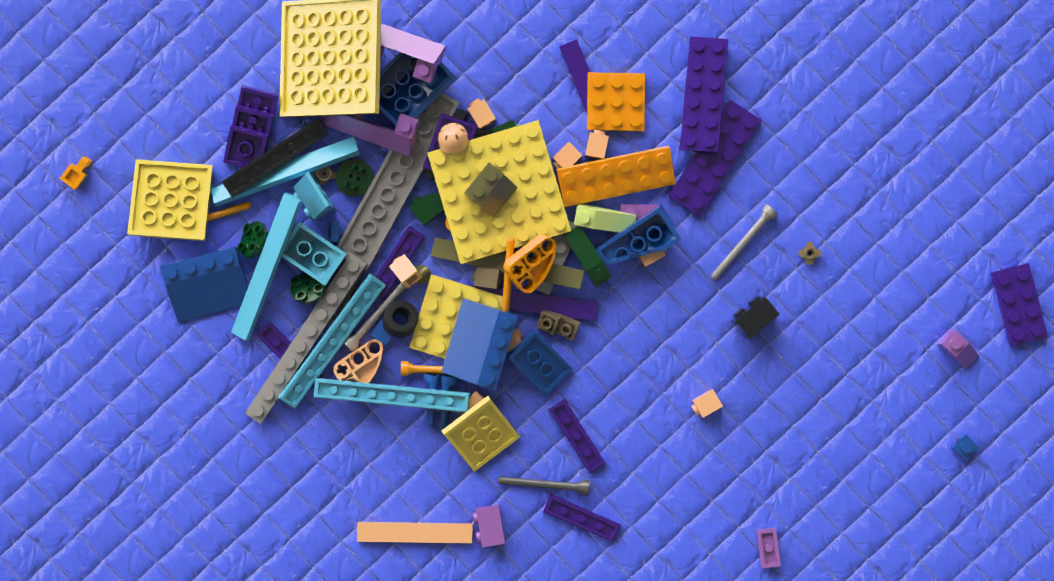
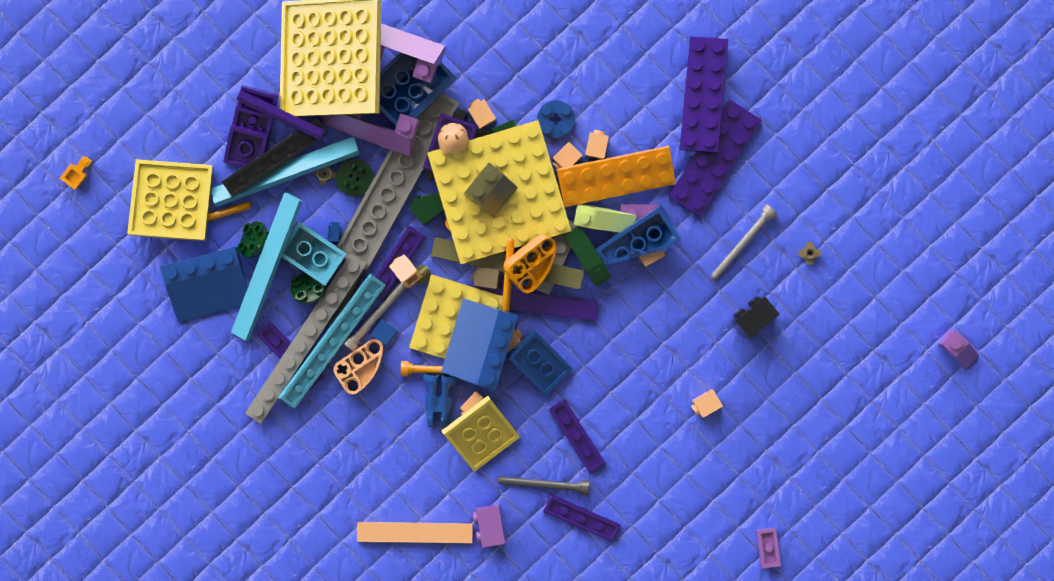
medium azure slope [293,172,335,221] -> none
medium azure tile [314,378,470,412] -> none
black tyre [382,300,418,338] -> none
dark tan slope [536,310,581,341] -> none
dark purple tile [559,39,590,114] -> none
light orange plate [587,72,645,132] -> none
blue plate [951,434,979,461] -> none
dark purple plate [990,263,1048,347] -> none
none -> dark purple axle [236,91,325,140]
none -> blue plate [537,100,575,139]

